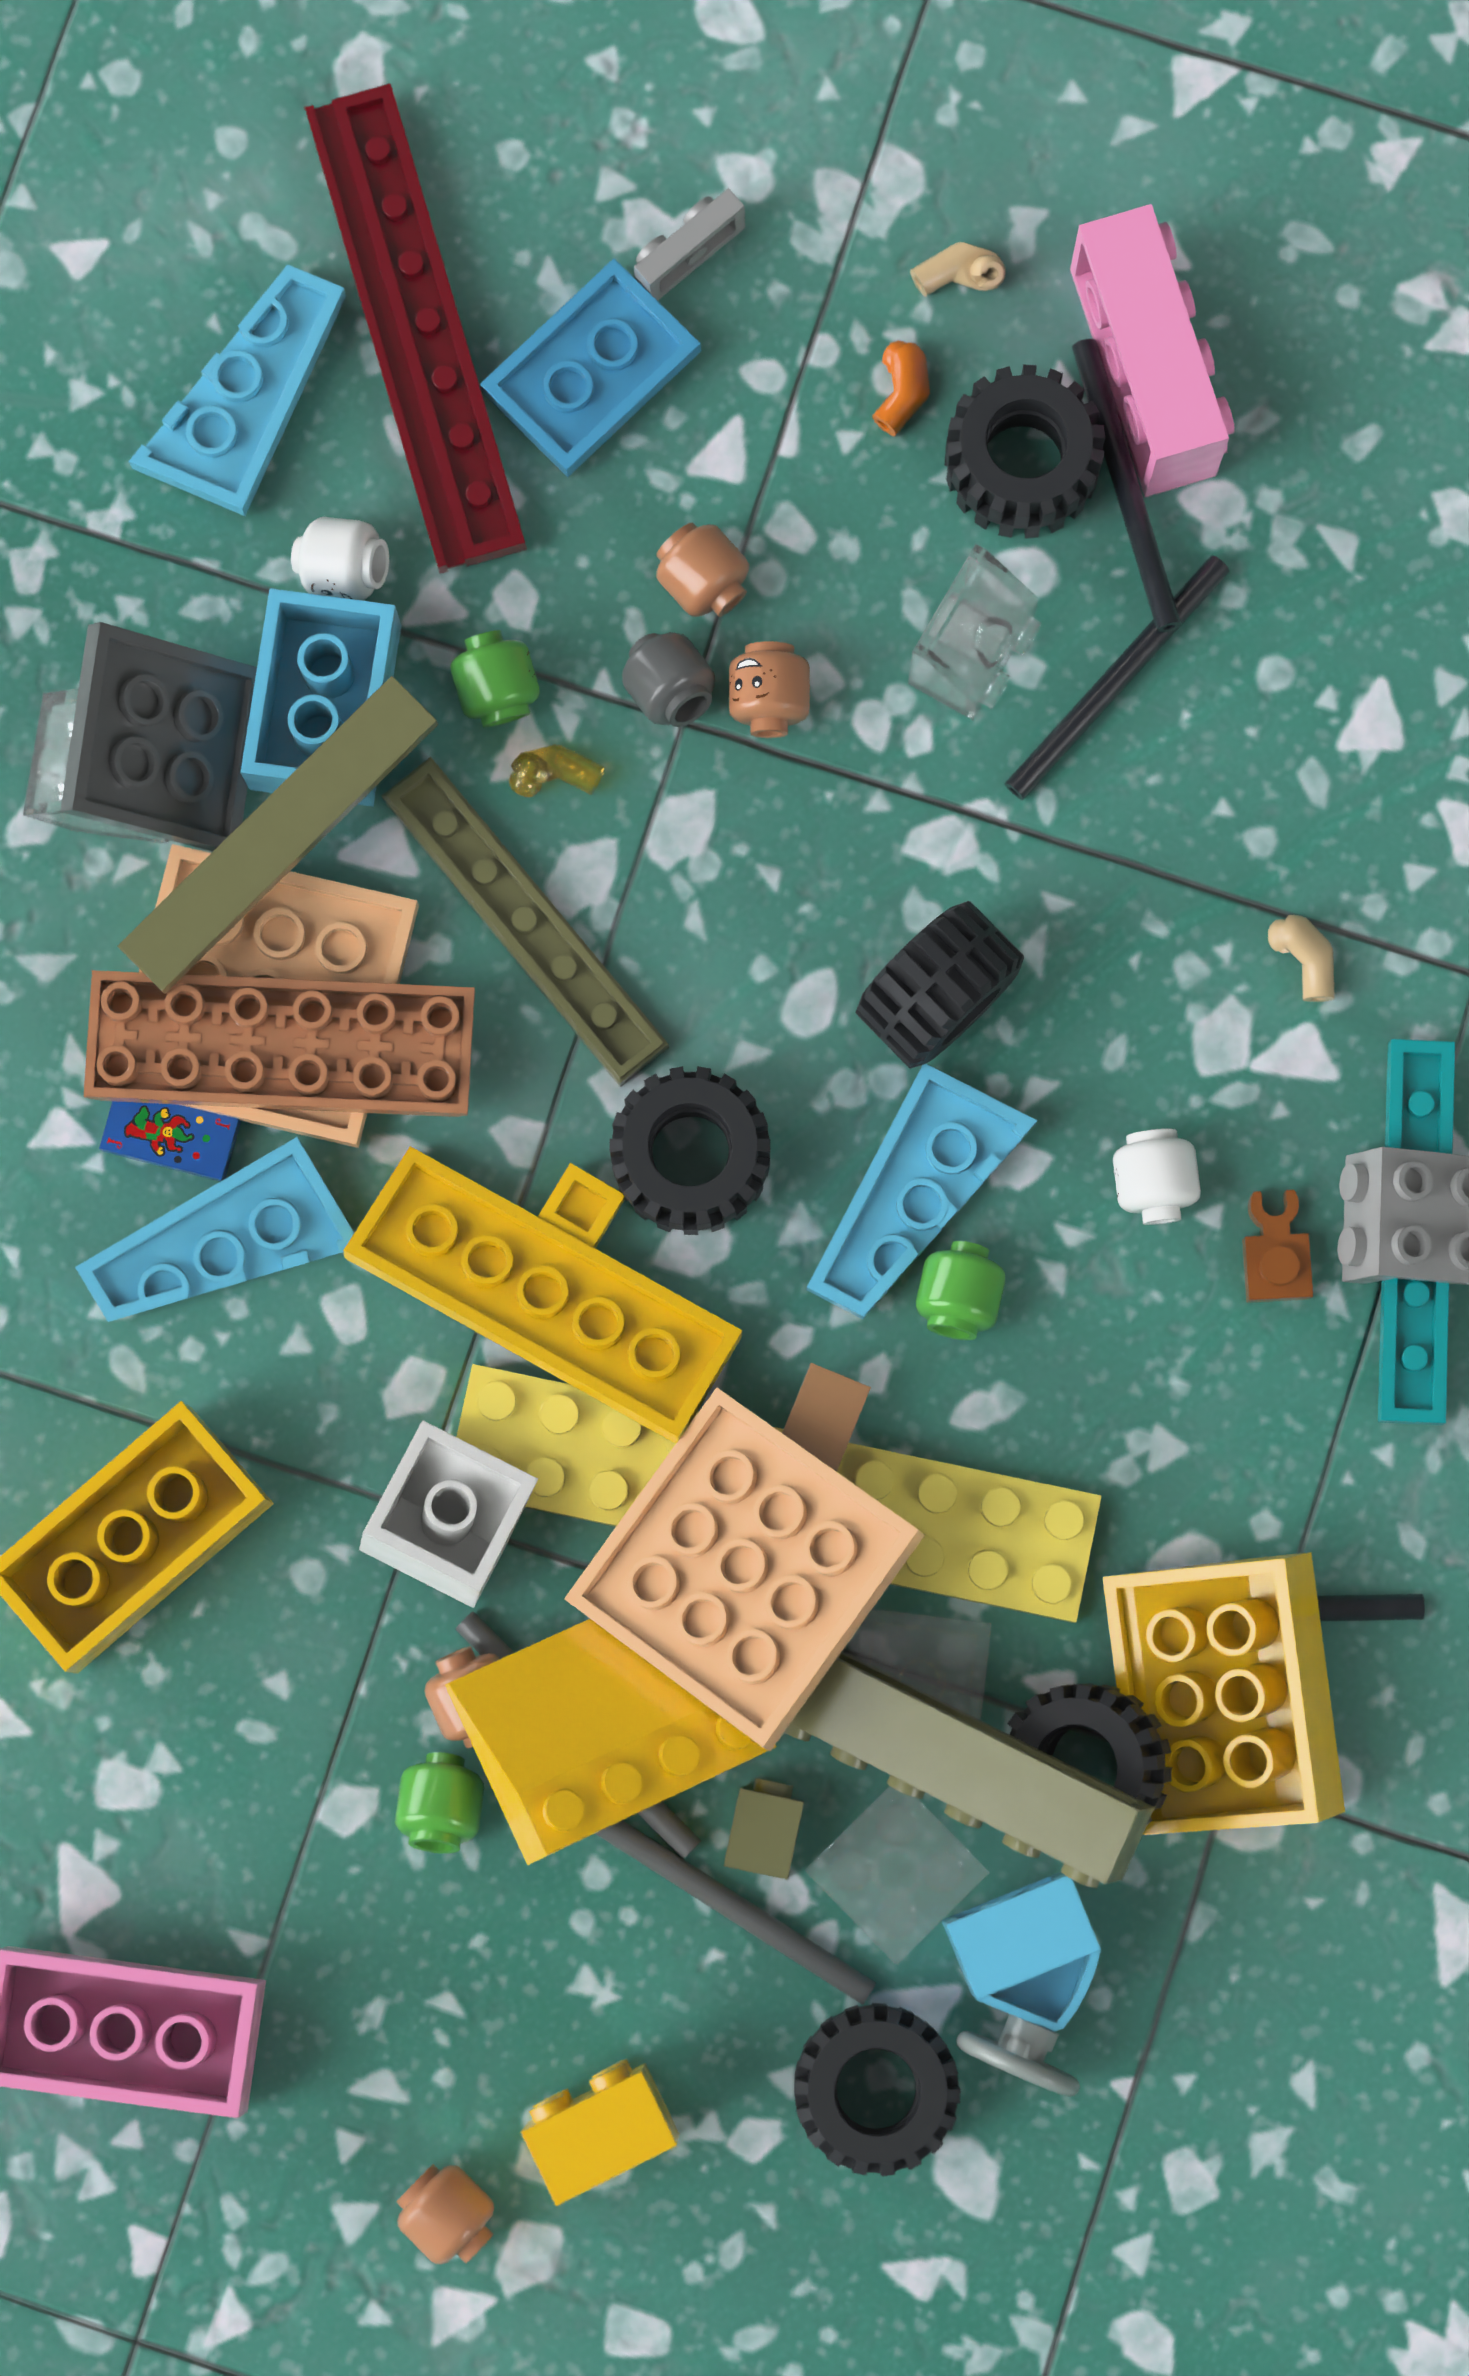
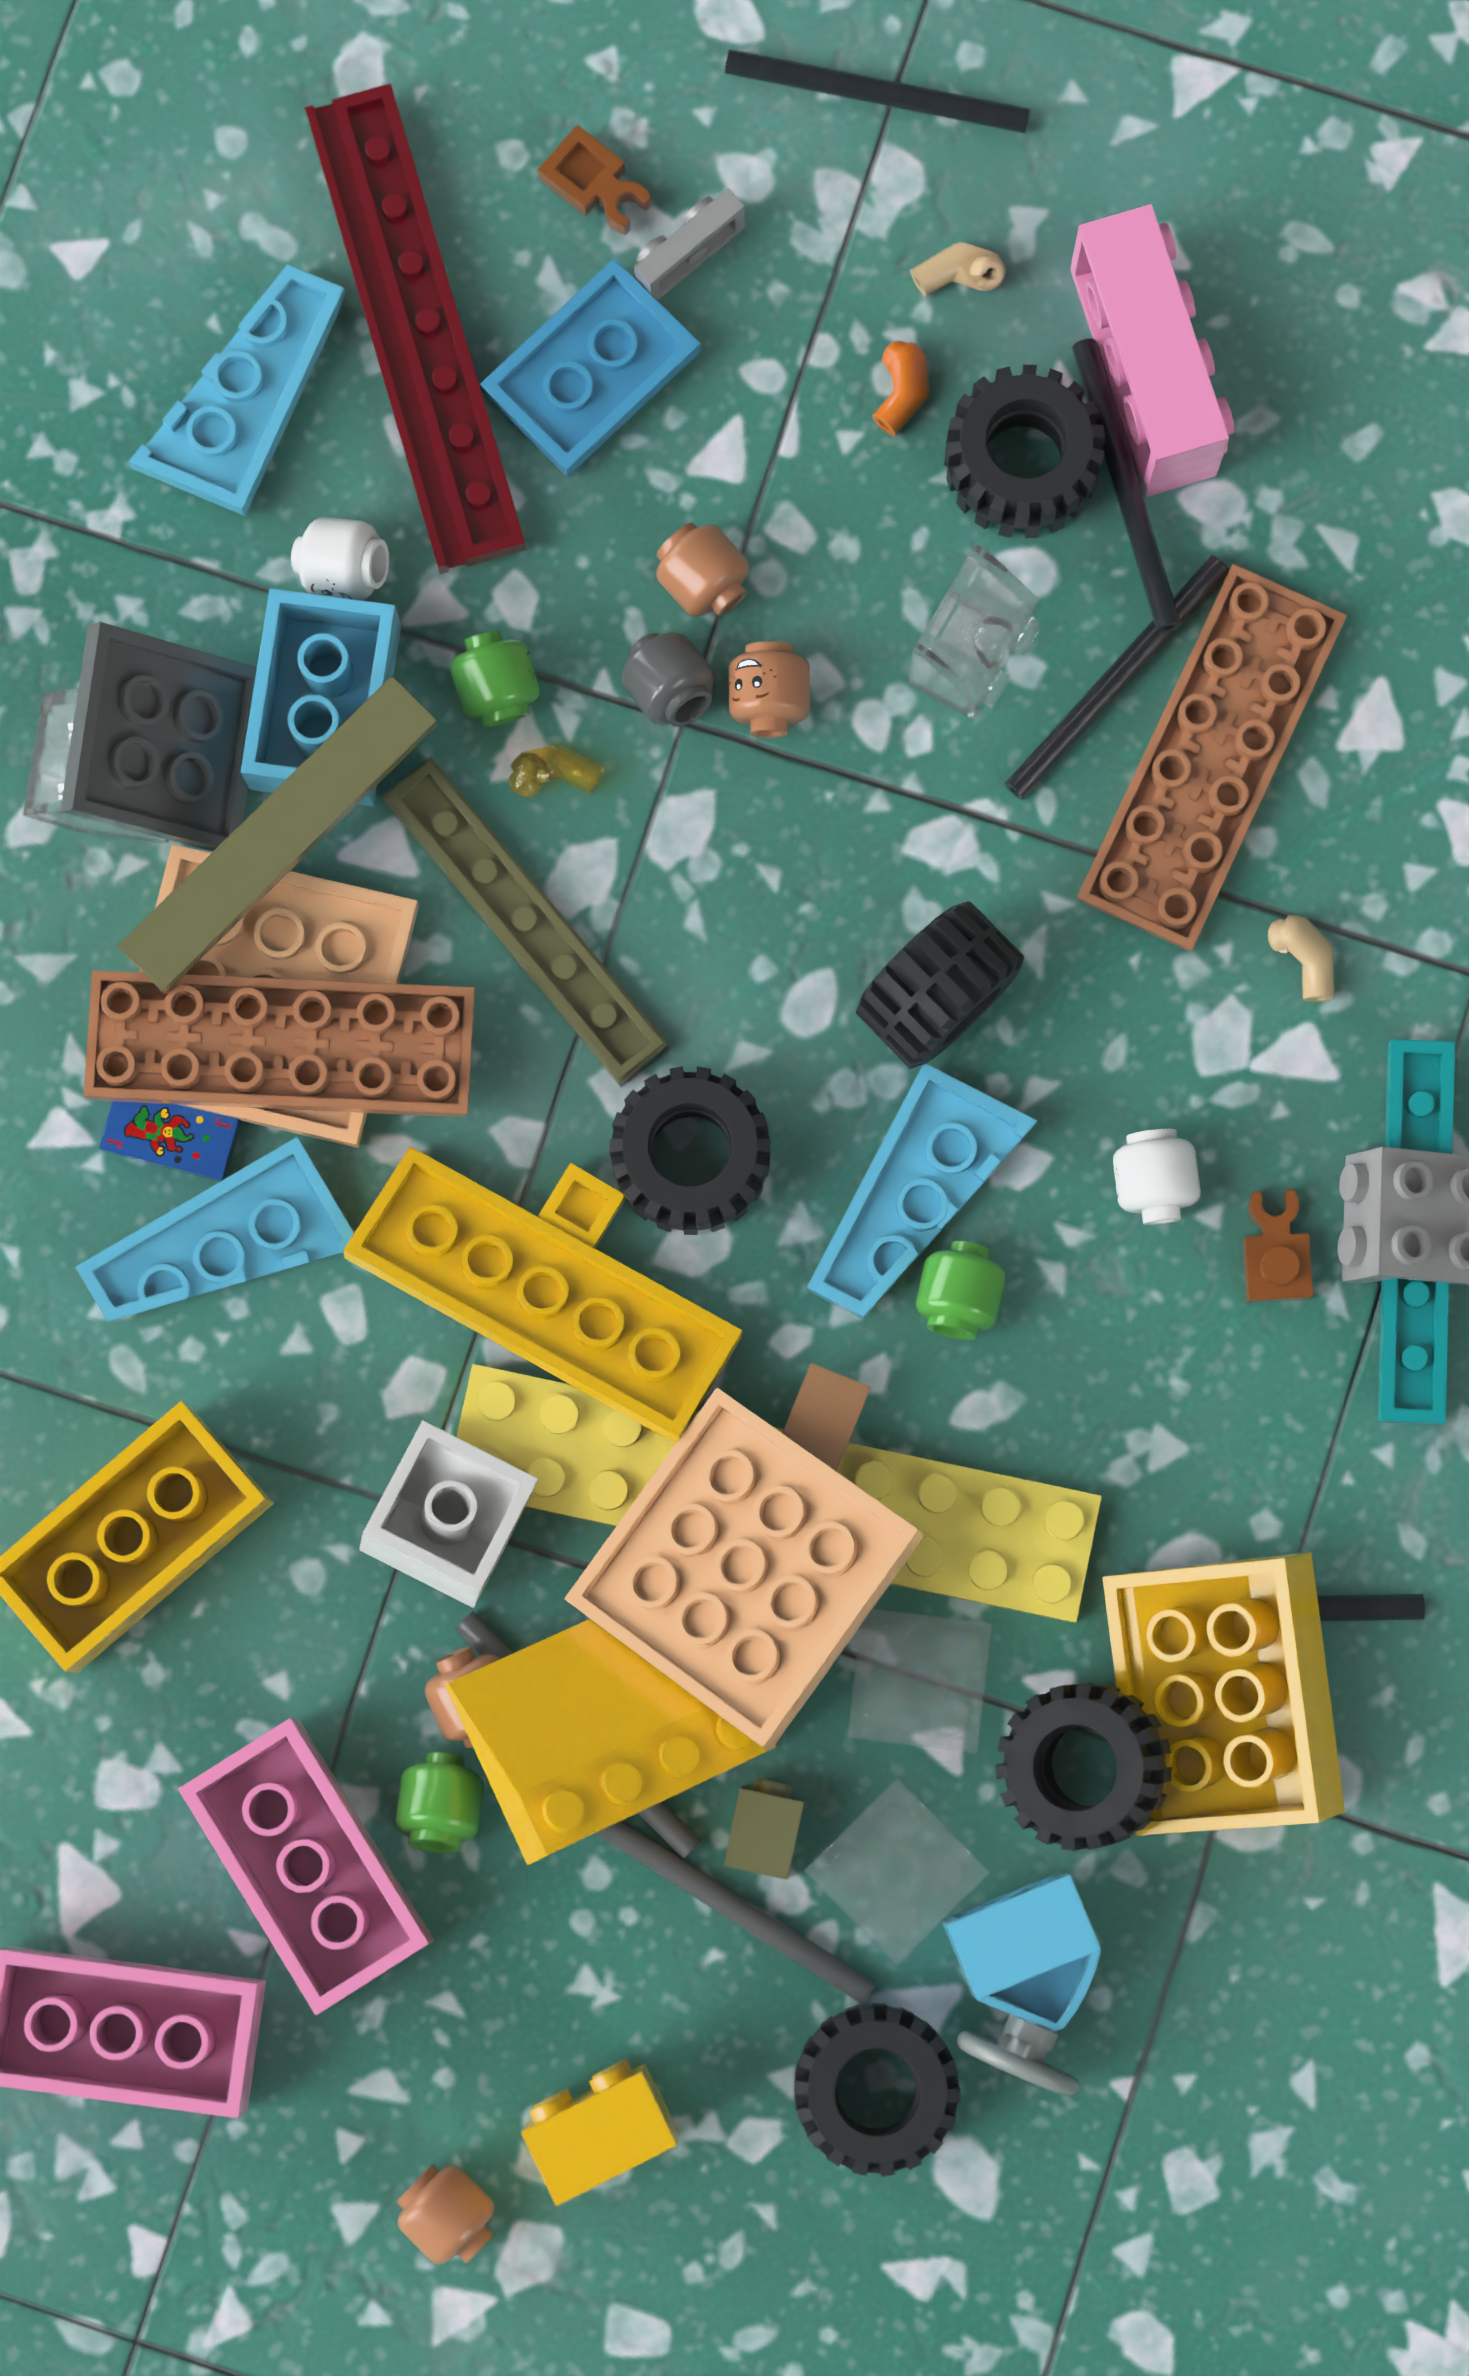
brick [784,1652,1155,1888] -> none
none -> bright pink brick [178,1718,435,2015]
none -> dark orange plate [538,124,651,235]
none -> black piece [725,49,1030,133]
none -> nougat plate [1076,564,1347,952]

